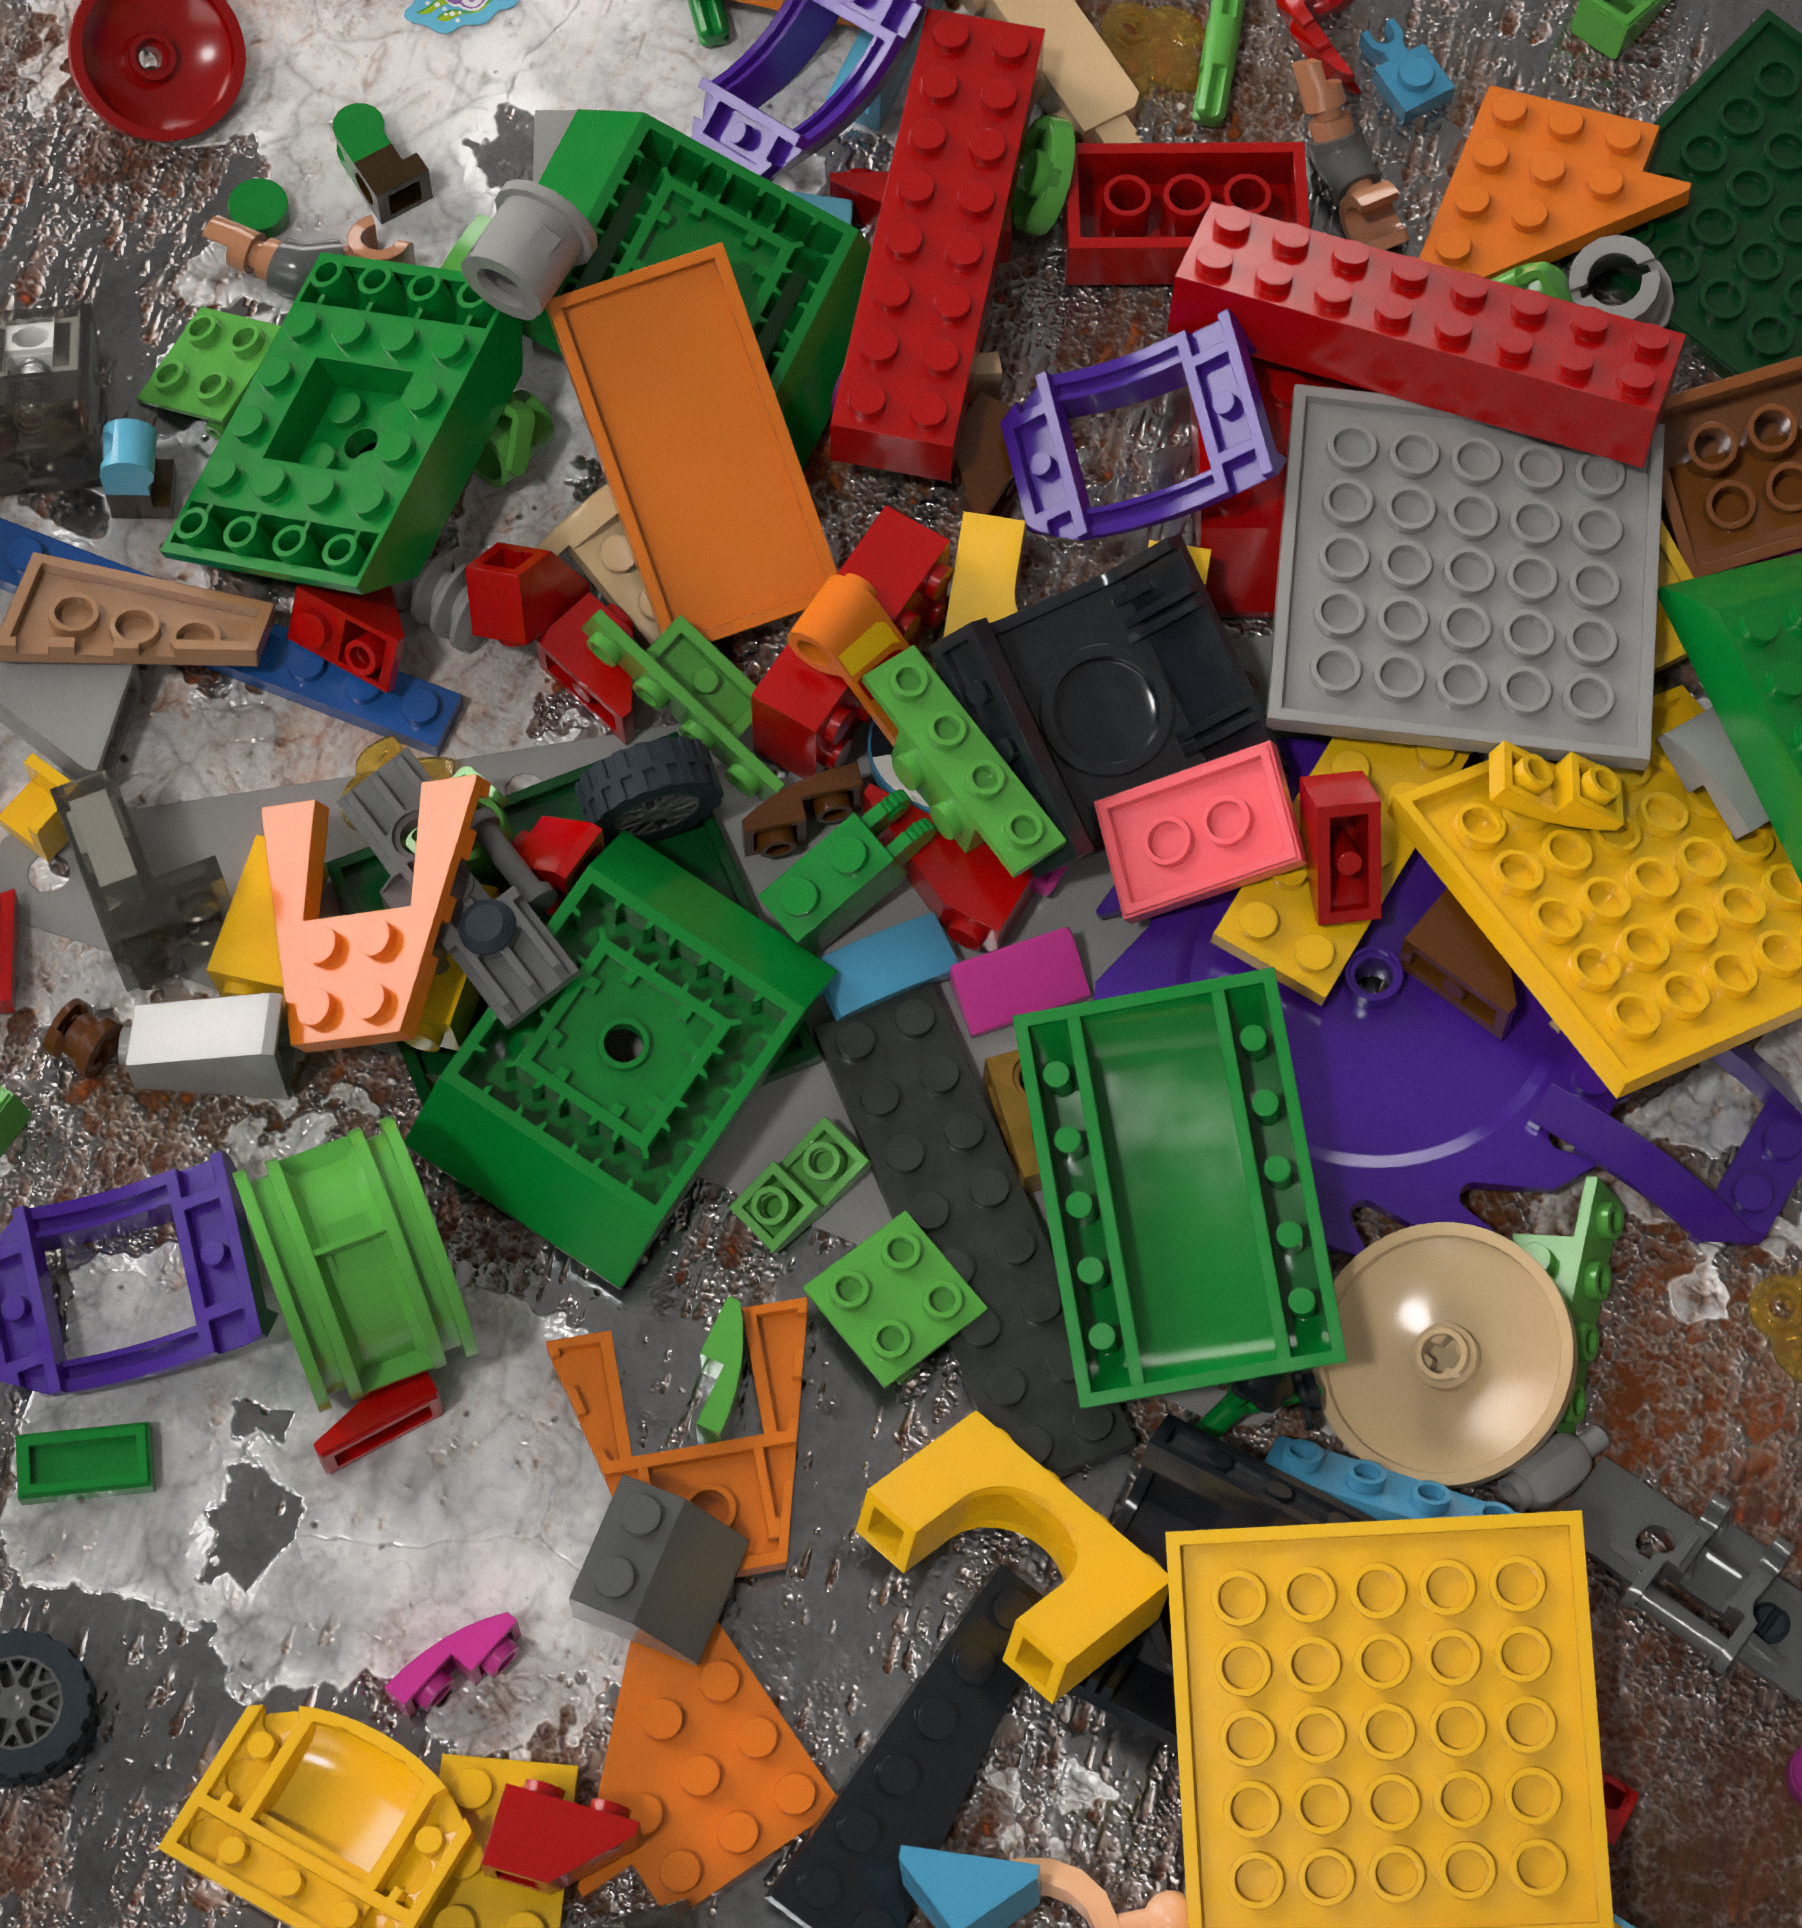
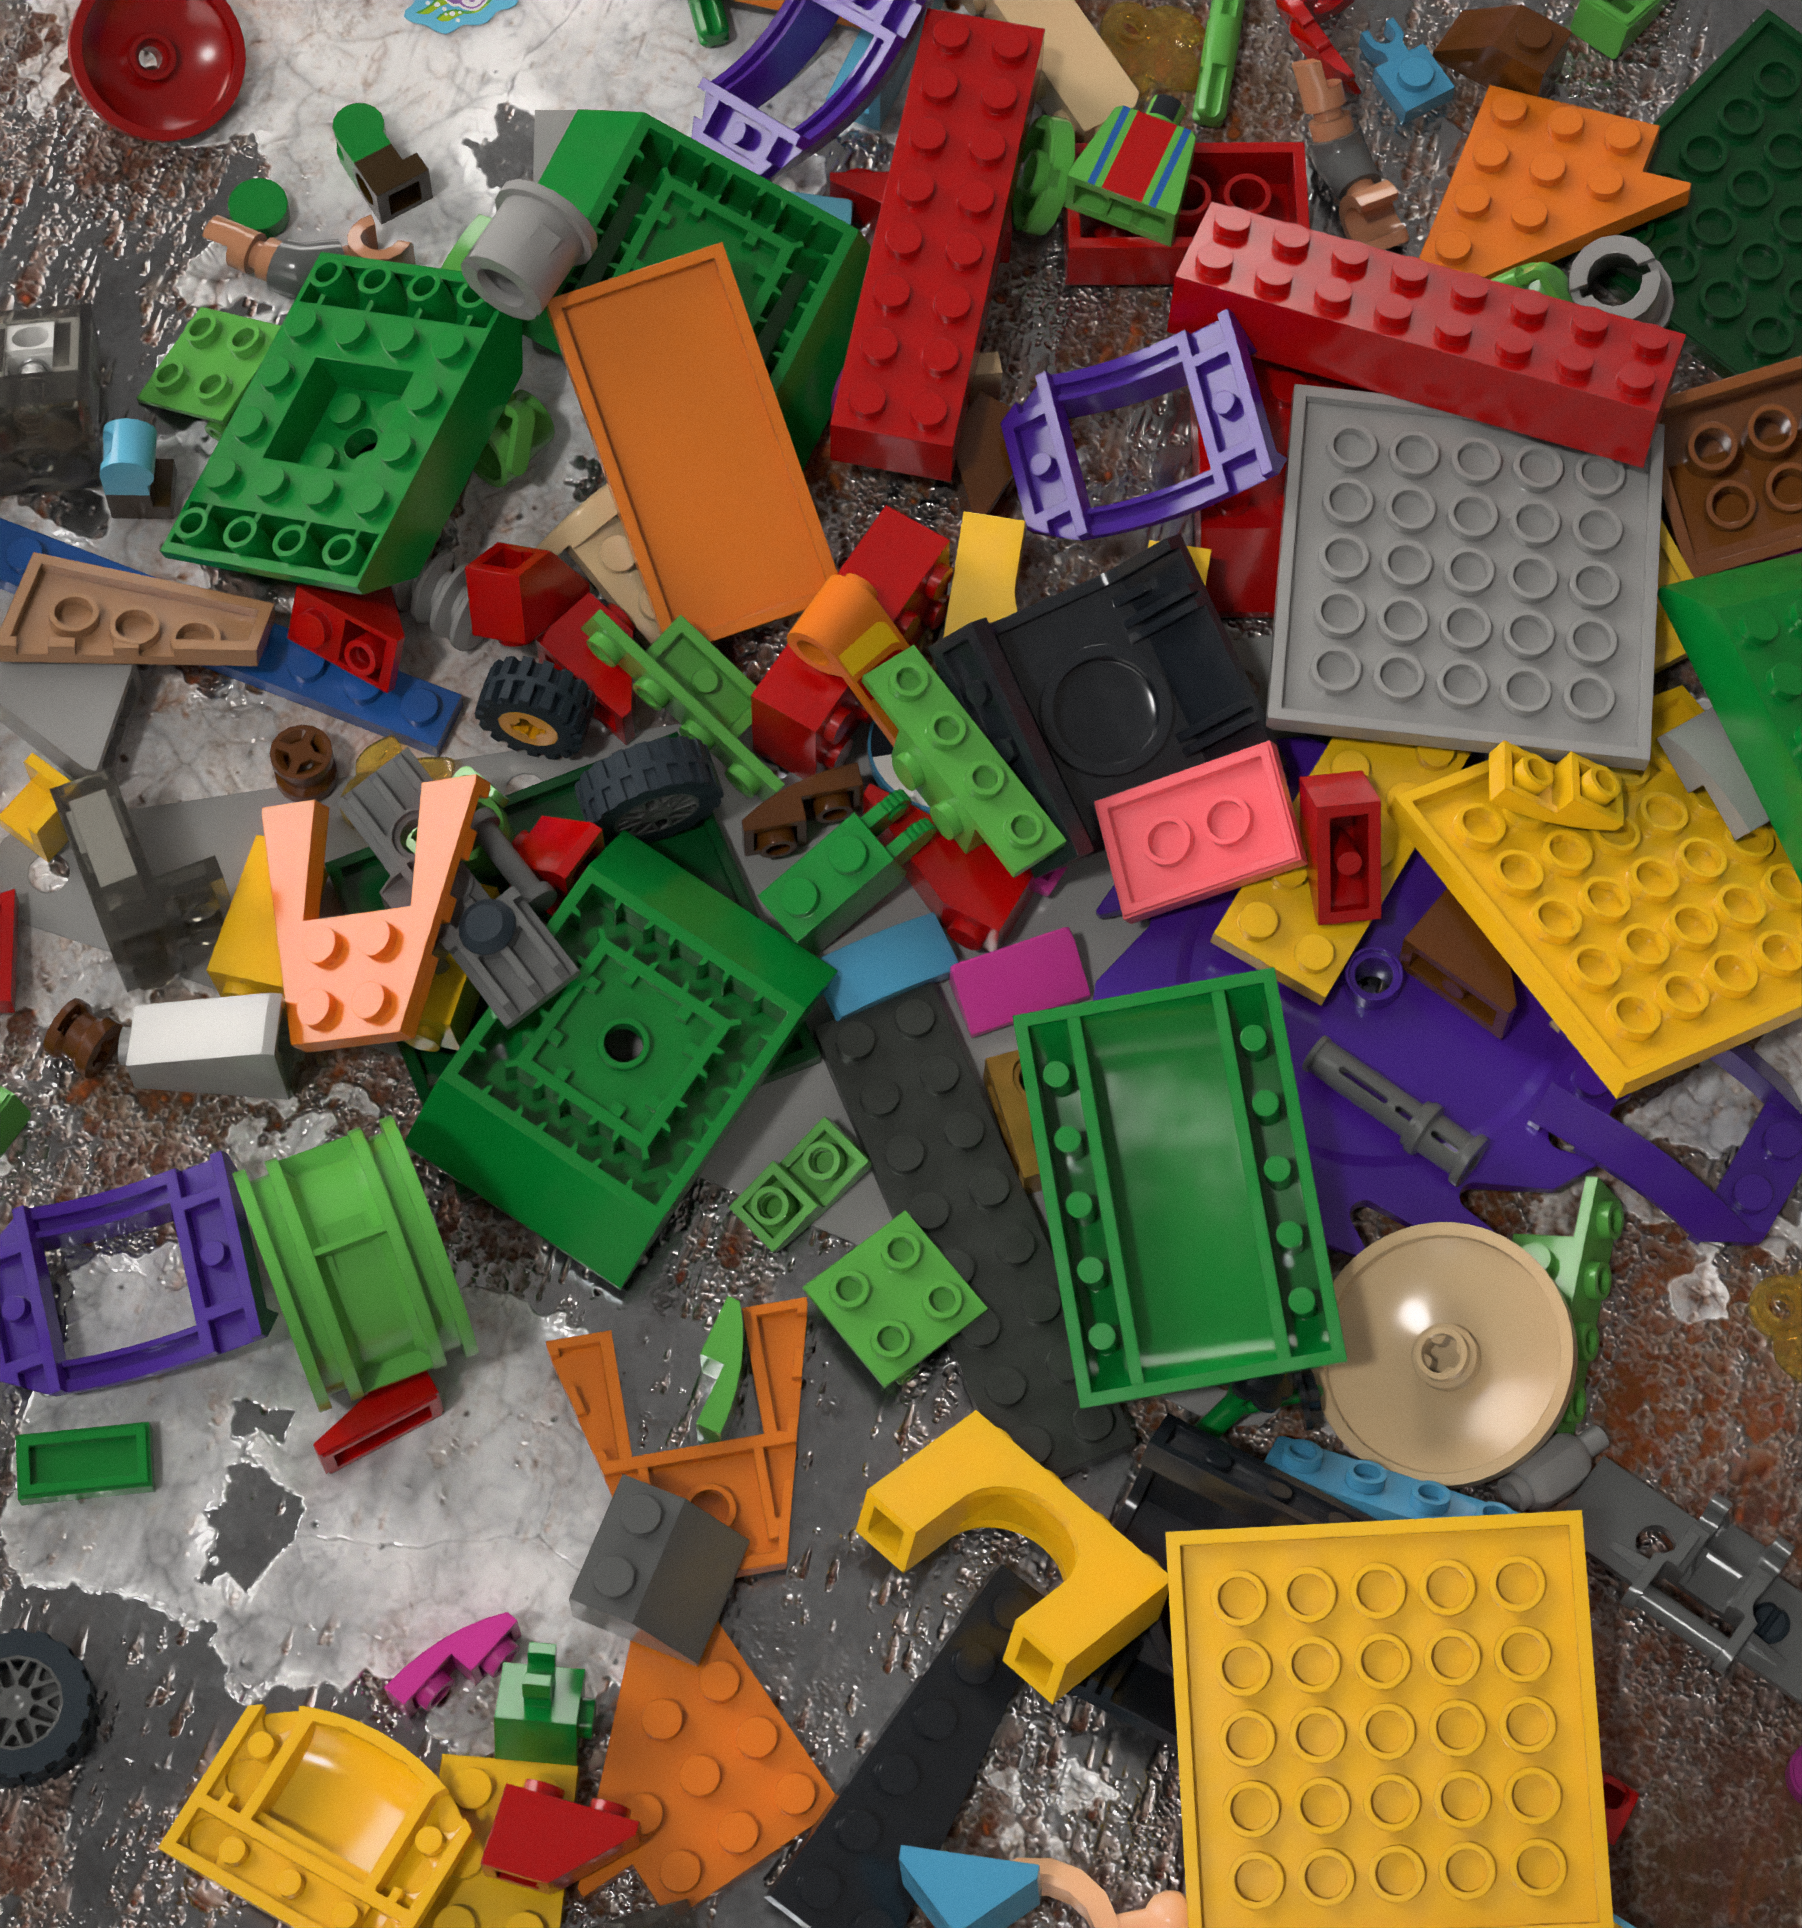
none -> reddish brown wheel [269,724,338,802]
none -> black wheel [474,656,597,759]
none -> green brick [494,1642,597,1766]
none -> torso [1064,94,1197,247]
none -> dark grey pin [1302,1035,1491,1187]
none -> reddish brown slope [1432,4,1573,98]

